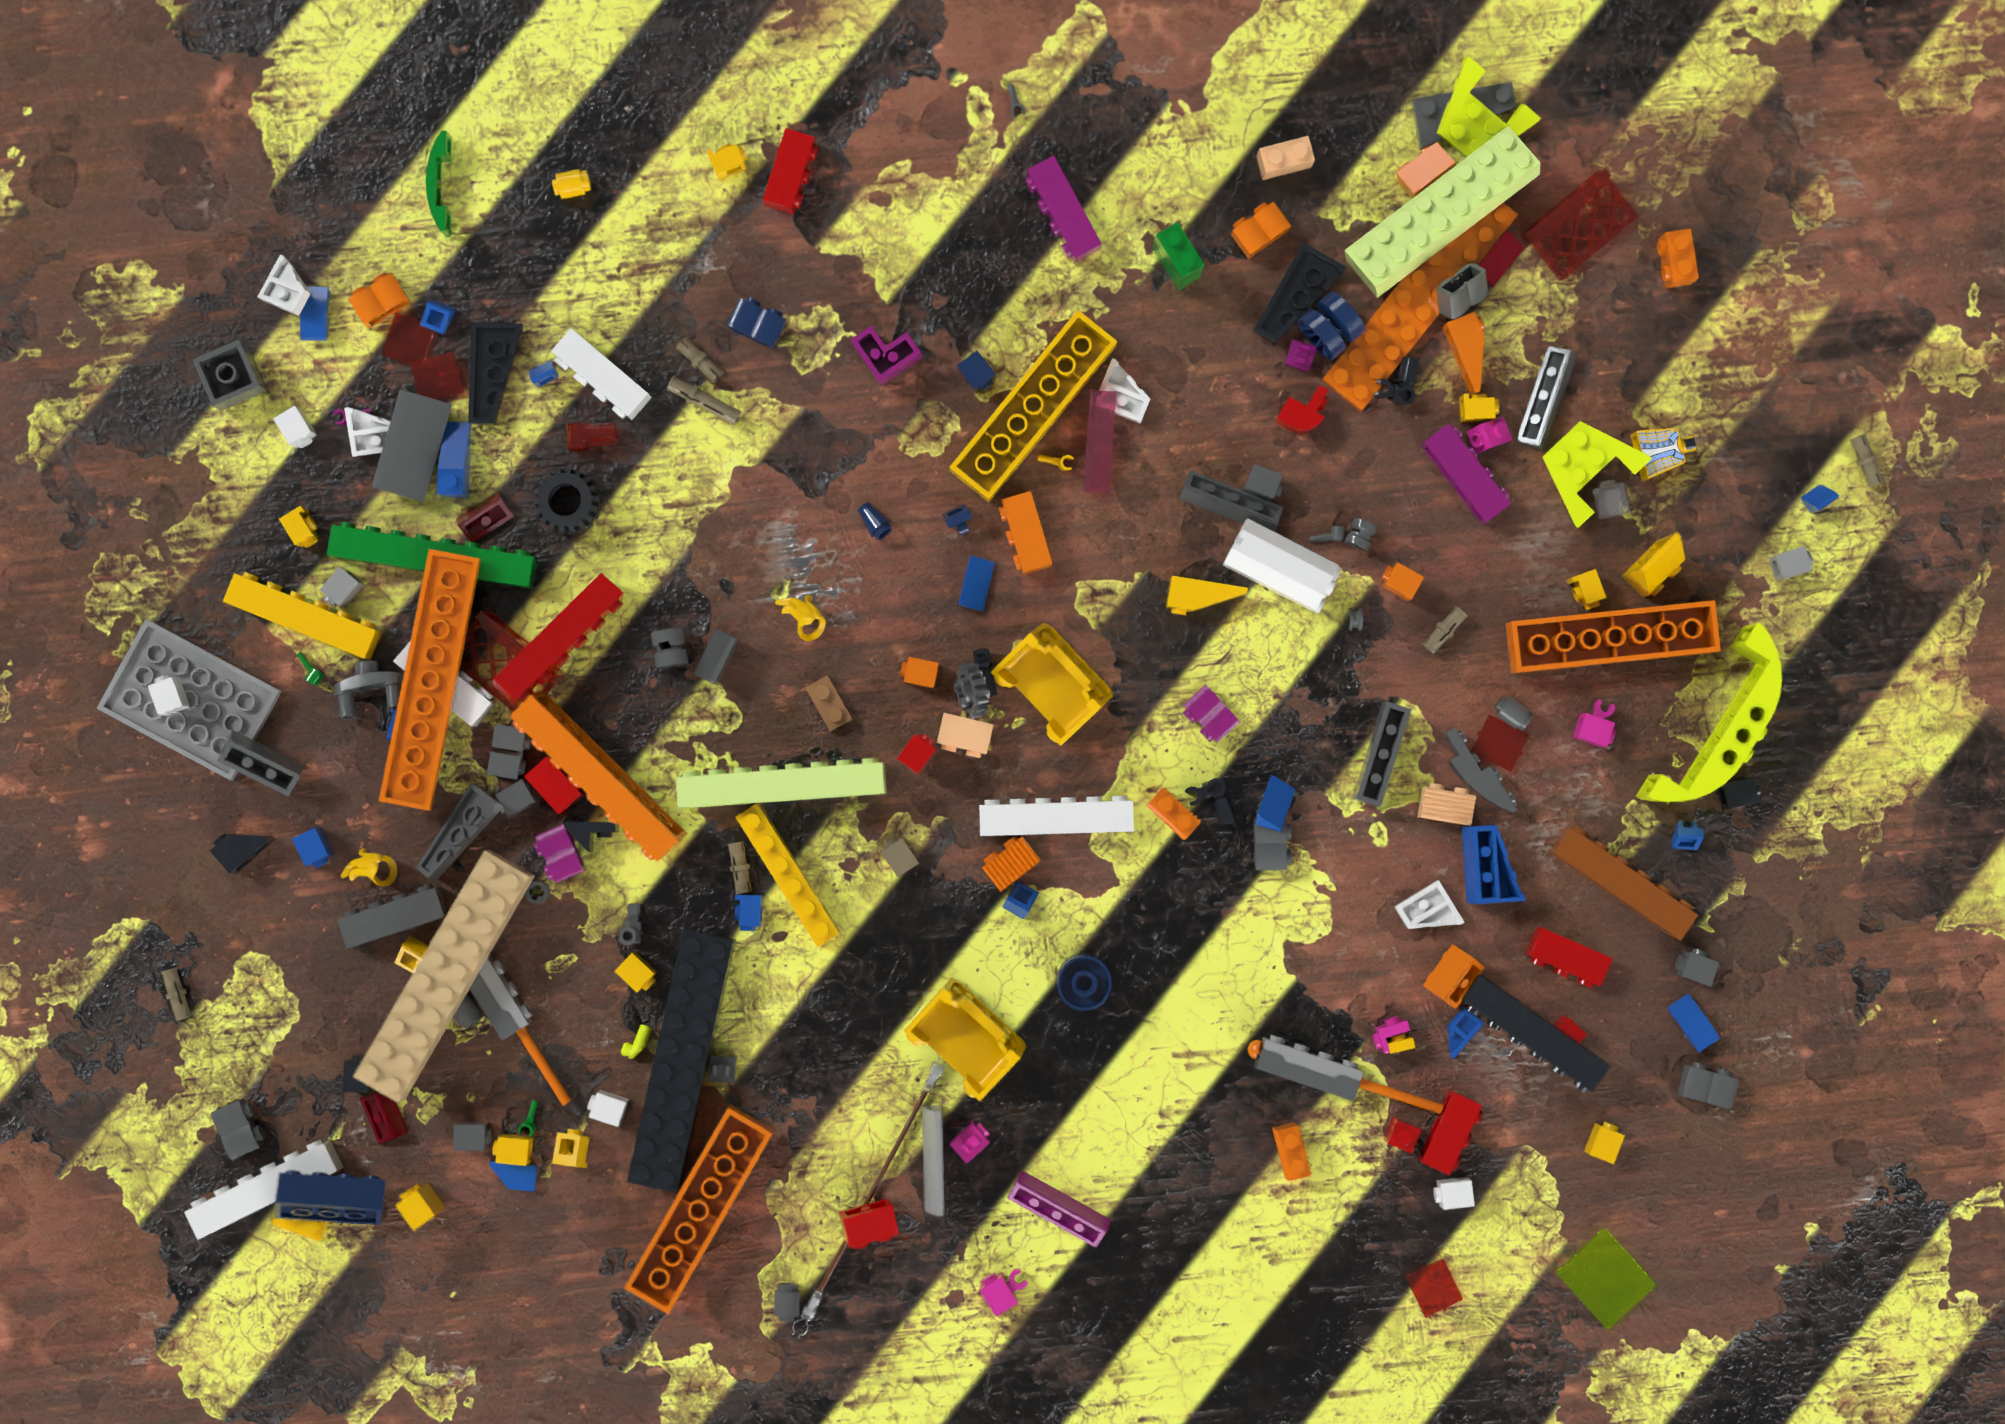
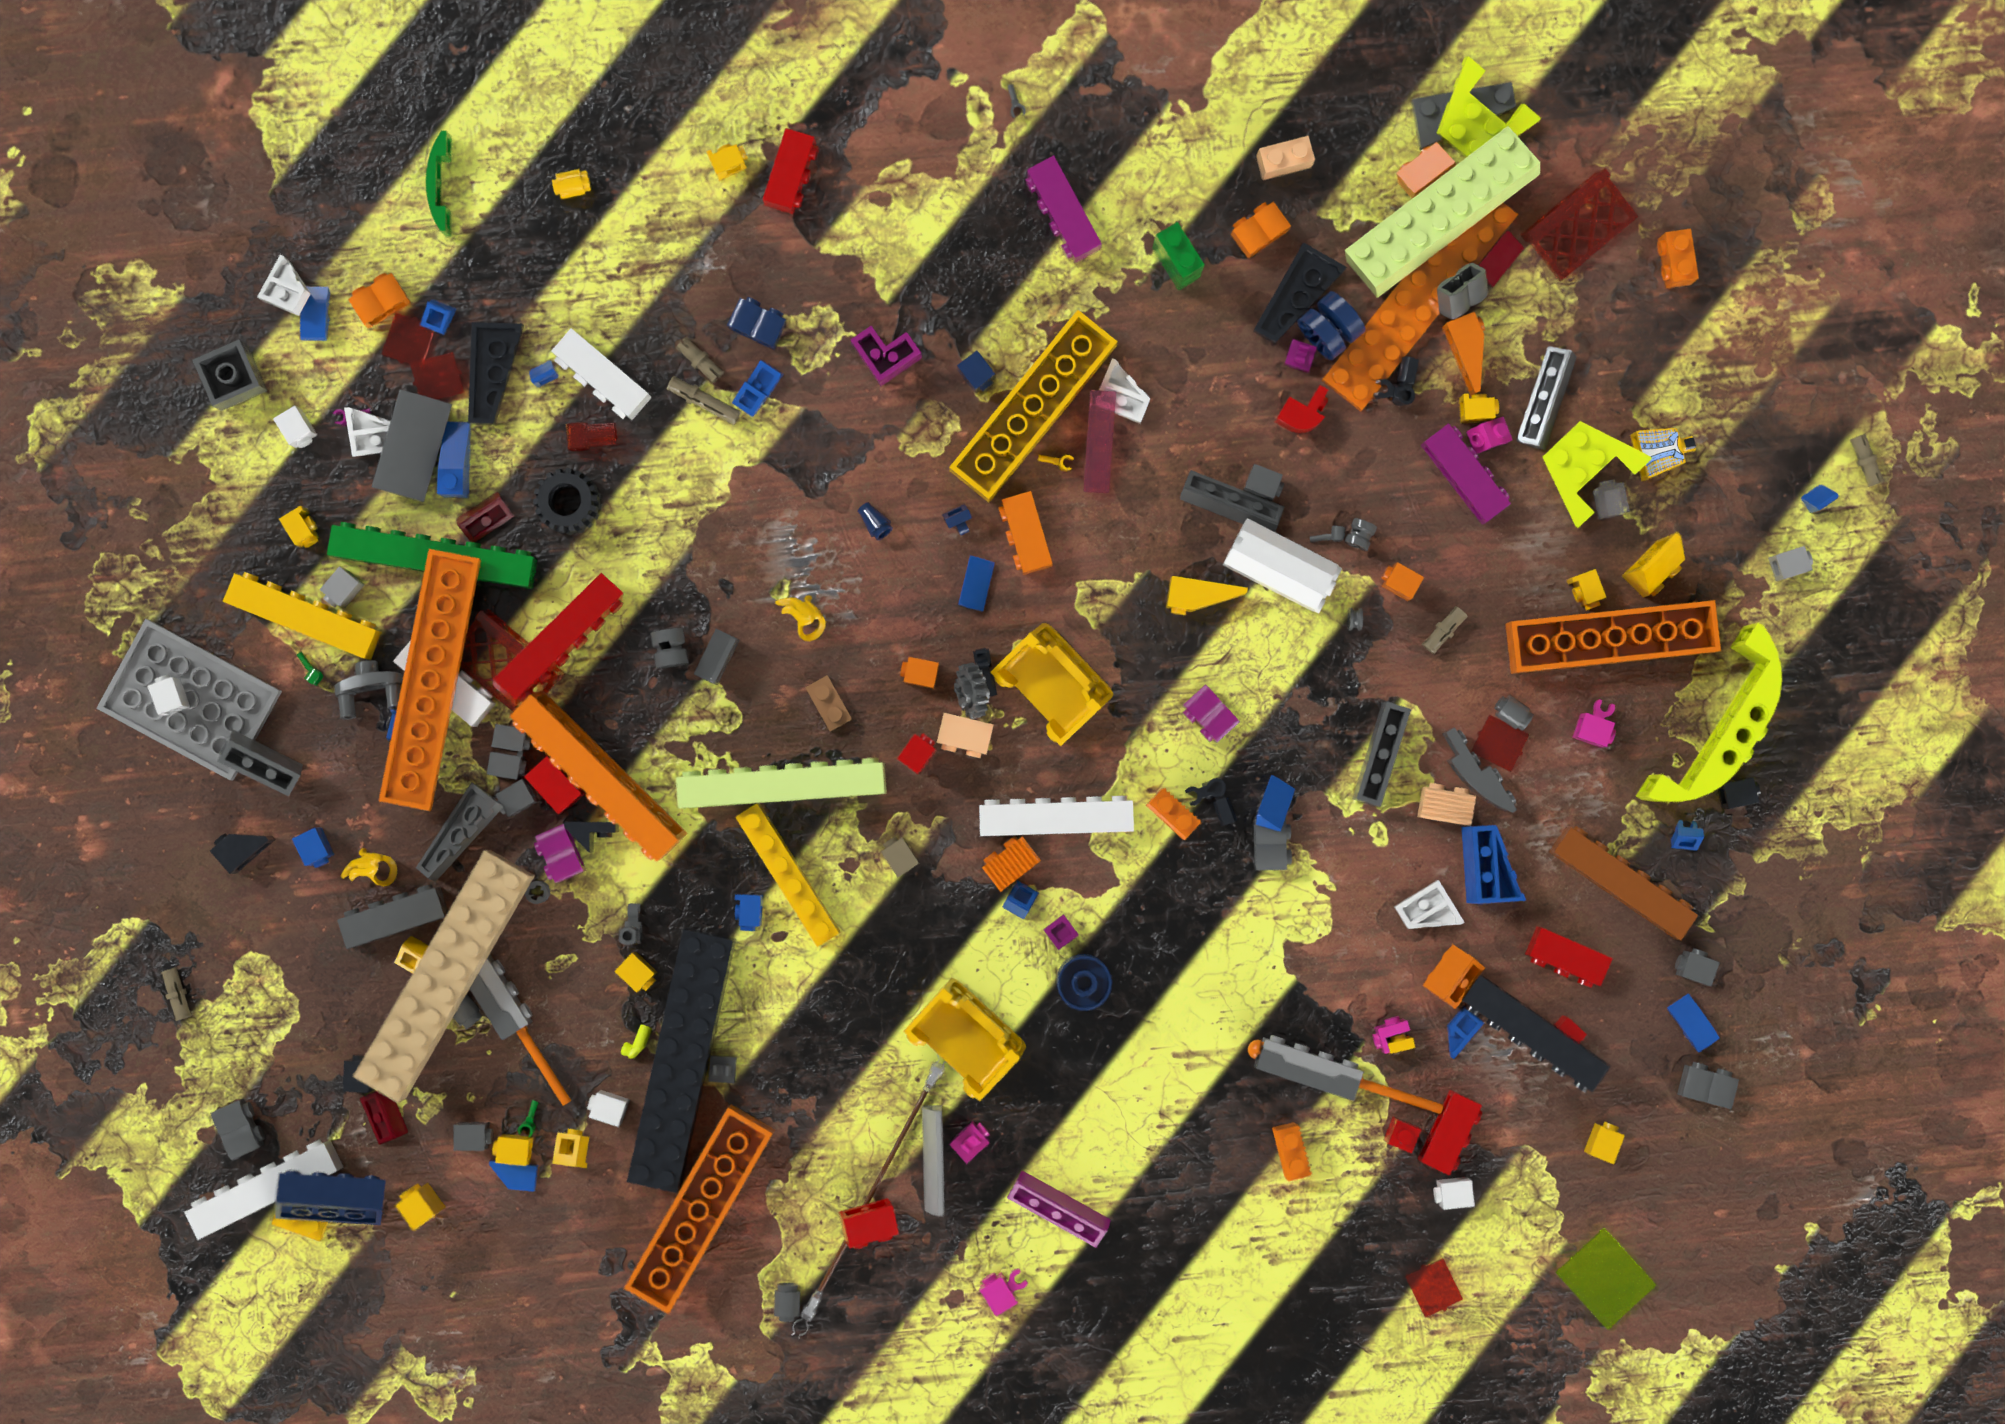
dark tan pin [728,841,752,894] -> none
none -> blue slope [732,360,783,417]
none -> magenta tile [1043,914,1079,950]

